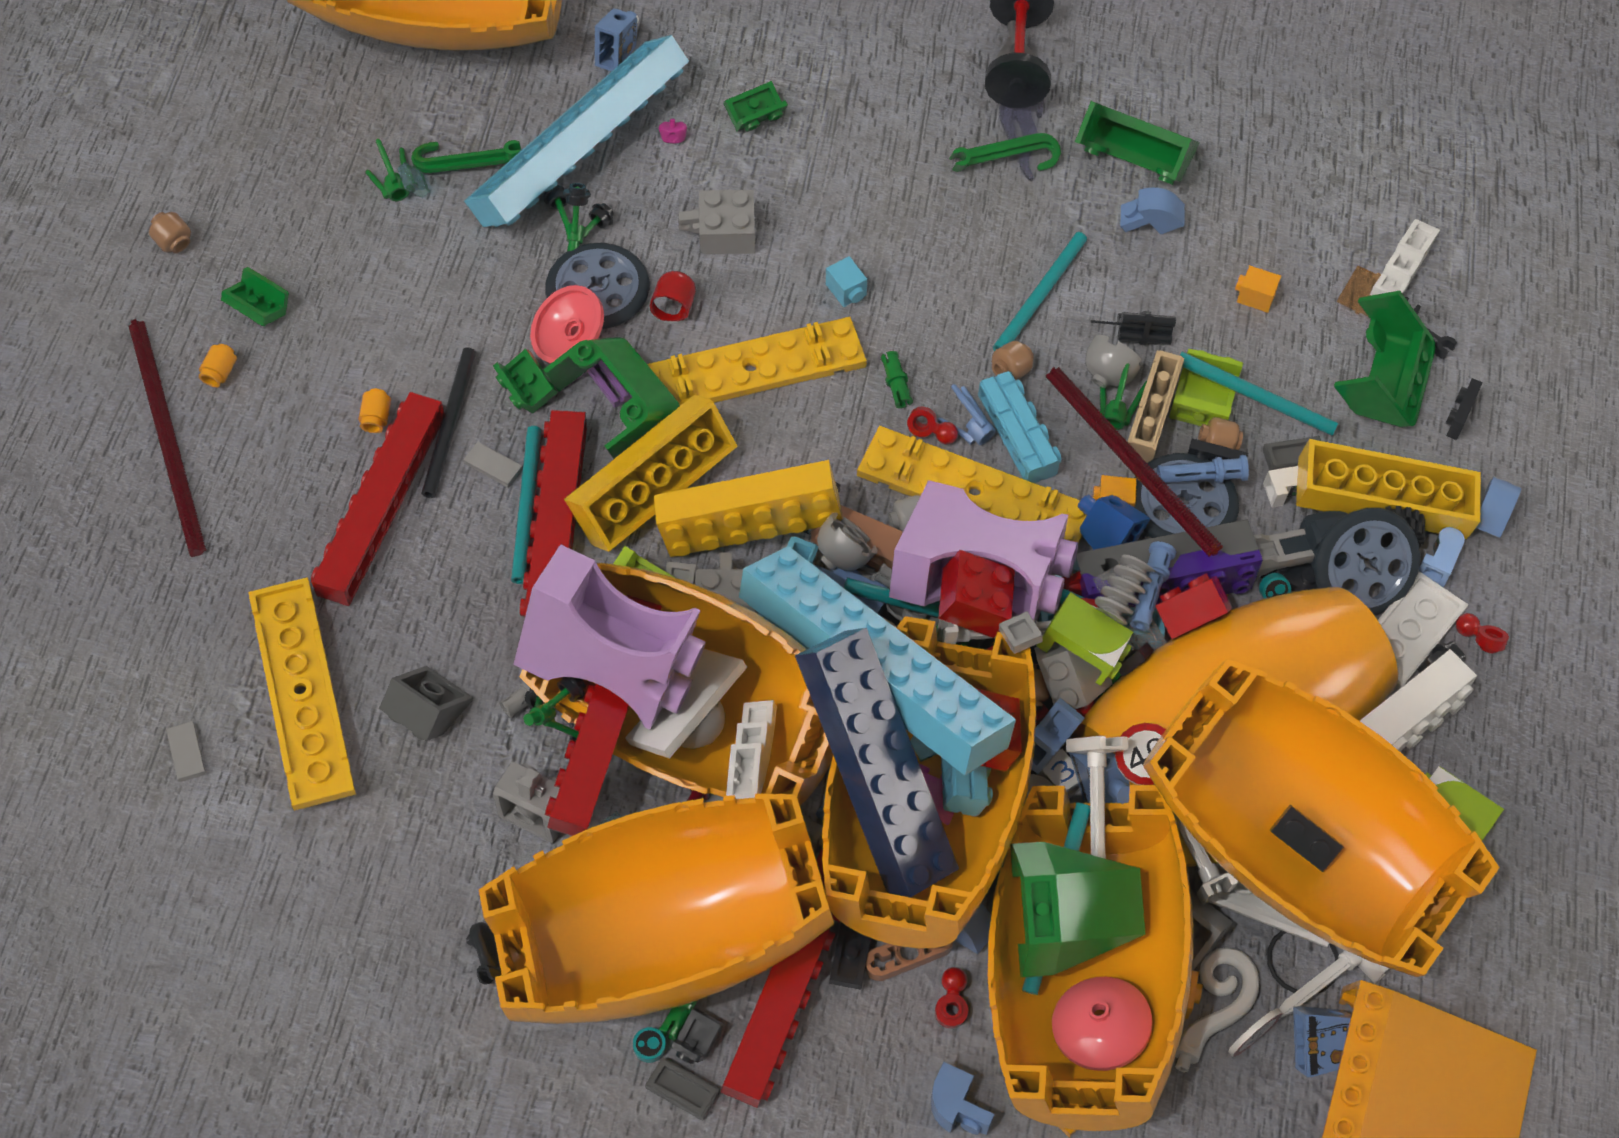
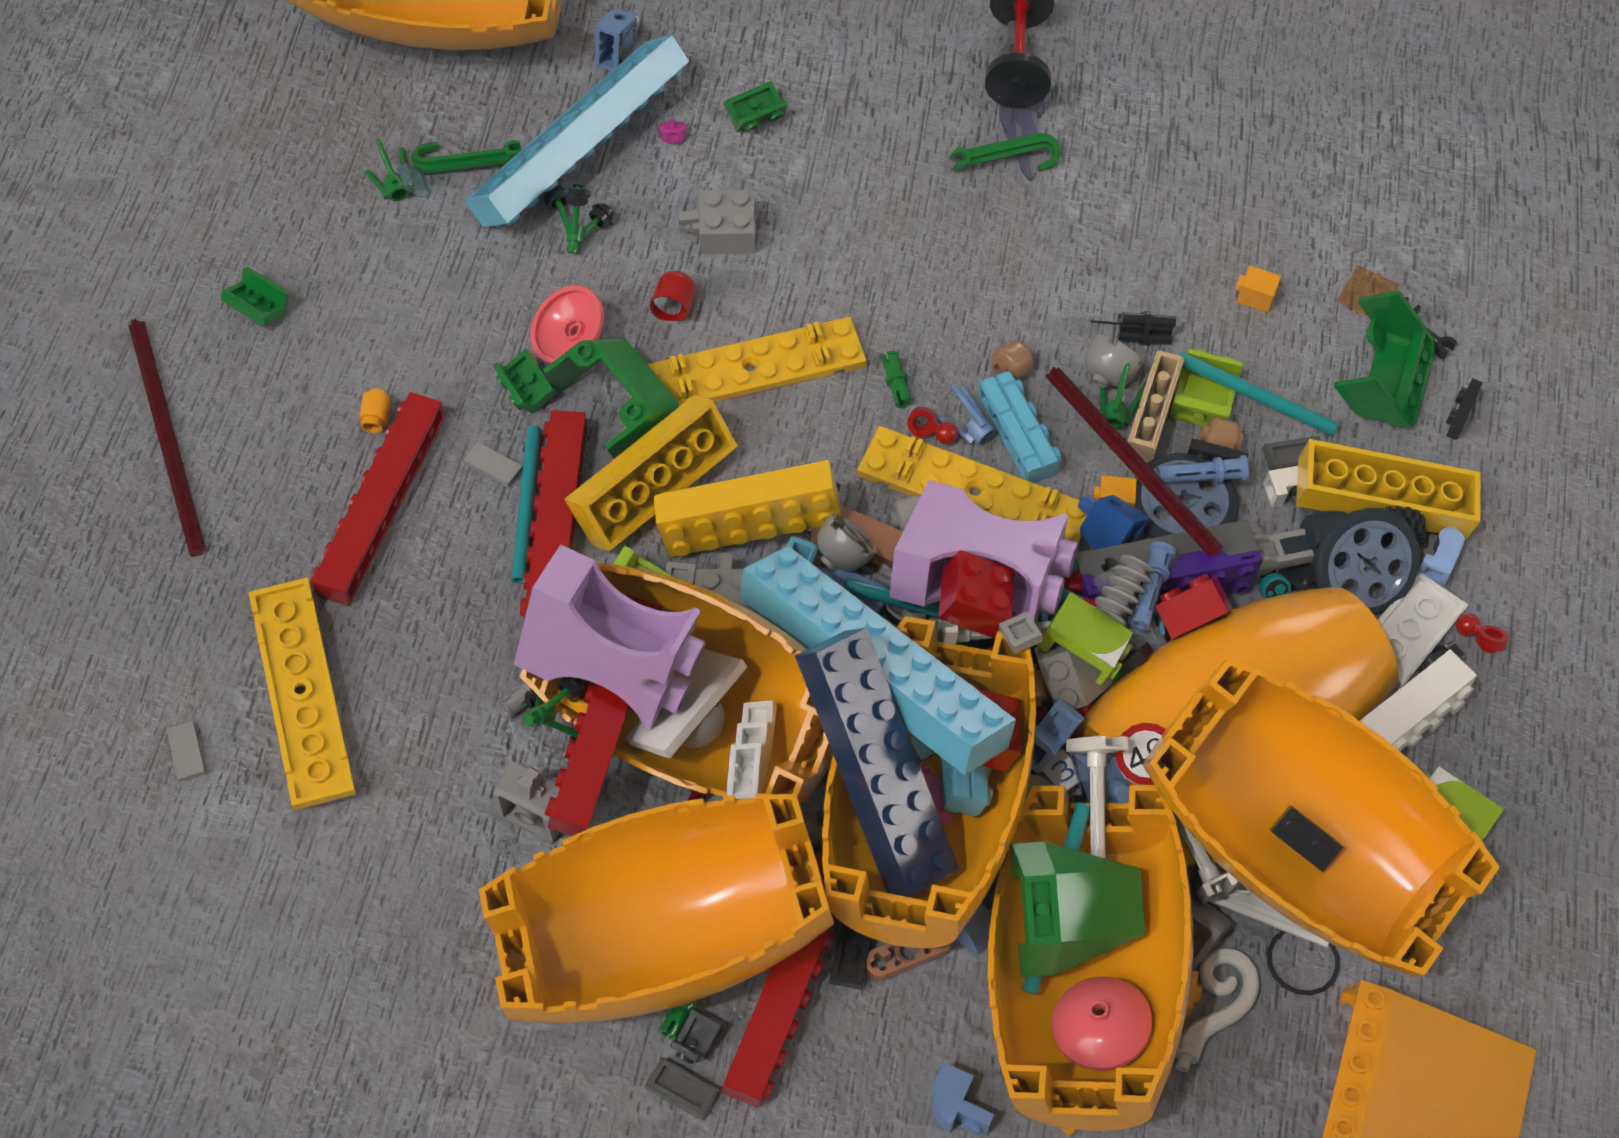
medium nougat head [149,212,191,253] -> none
light orange brick [198,344,237,387] -> none
dark grey slope [379,666,473,741] -> none
black piece [421,347,476,498] -> none
black piece [466,922,502,985] -> none
sand blue wedge [545,243,650,329] -> none
medium lavender tile [587,360,632,408] -> none
tile [633,1027,666,1063] -> none
medium azure brick [826,256,867,307] -> none
red plate [935,967,968,1029] -> none
teal piece [993,232,1087,351] -> none
green windscreen [1075,101,1200,185] -> none
medium blue brick [1120,187,1185,234] -> none
white piece [1228,949,1390,1057] -> none
medium blue torso [1293,1006,1351,1077] -> none
white slope [1370,219,1440,295] -> none
medium blue brick [1476,477,1521,538] -> none

